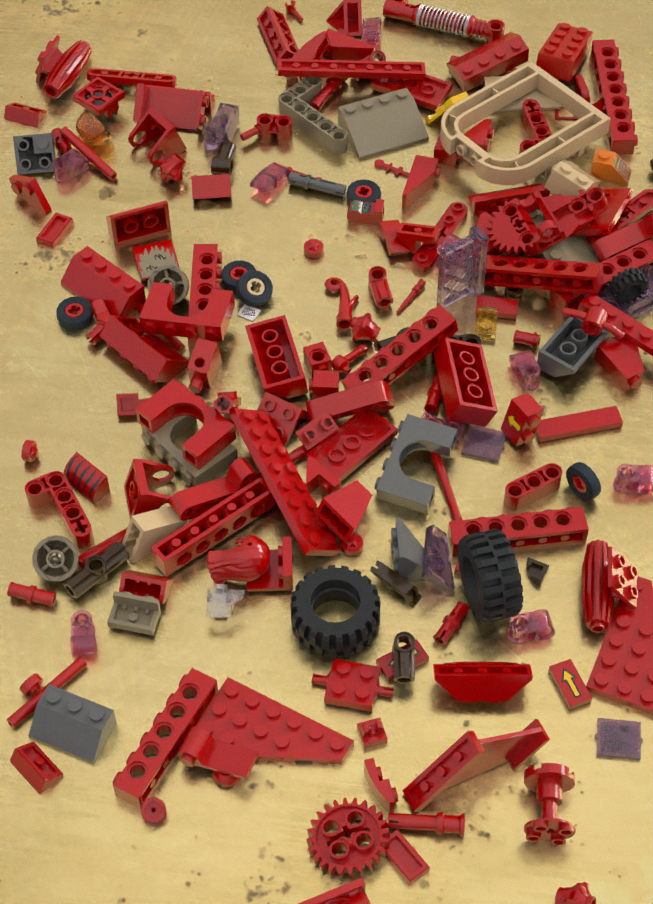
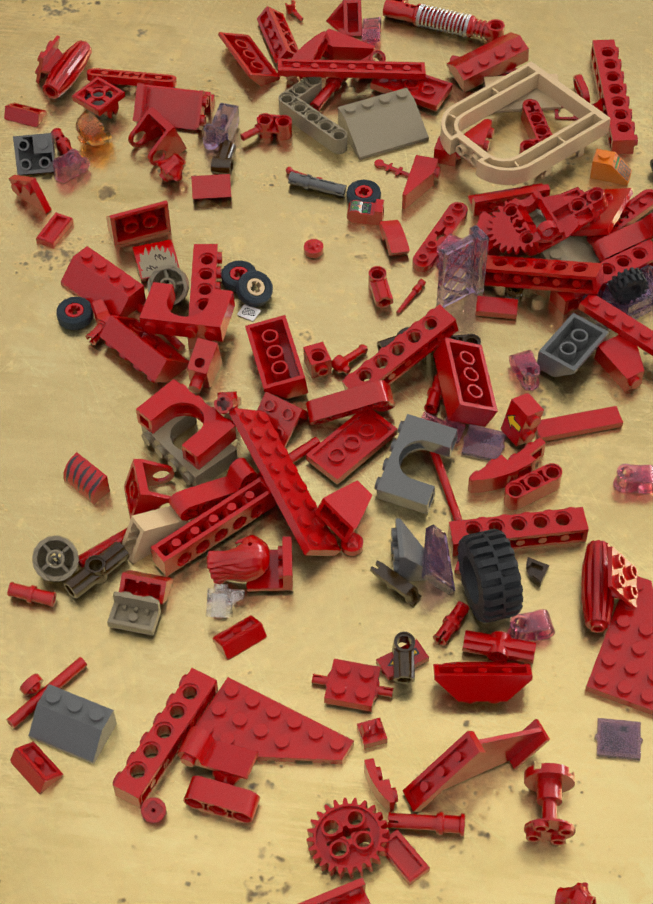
red tile [21,440,38,462] -> none
red beam [24,471,94,549] -> none
red piece [60,126,117,180] -> none
clear pink piece [70,610,97,658] -> none
red plate [116,393,149,416] -> none
clear pink slope [250,162,290,193] -> none
black tyre [290,565,381,658] -> none
red hips [294,411,339,451] -> none
red slope [306,456,341,495] -> none
red brick [309,370,339,399] -> none
red plant [324,277,359,330] -> none
red rock [349,312,381,342] -> none
red slope [396,222,440,254] -> none
yellow wing [425,91,468,125] -> none
clear yellow bracket [475,307,498,341] -> none
red pin [513,330,541,348] -> none
red brick [536,23,593,82] -> none
tan slope [544,161,603,196] -> none
red tile [548,659,592,710] -> none
red piece [562,306,625,340] -> none
black bush [566,462,601,501] -> none
none -> red beam [183,776,260,823]
none -> red slope [212,615,267,659]
none -> red slope [218,32,280,86]
none -> red piece [462,630,536,664]
none -> red slope [468,437,546,493]

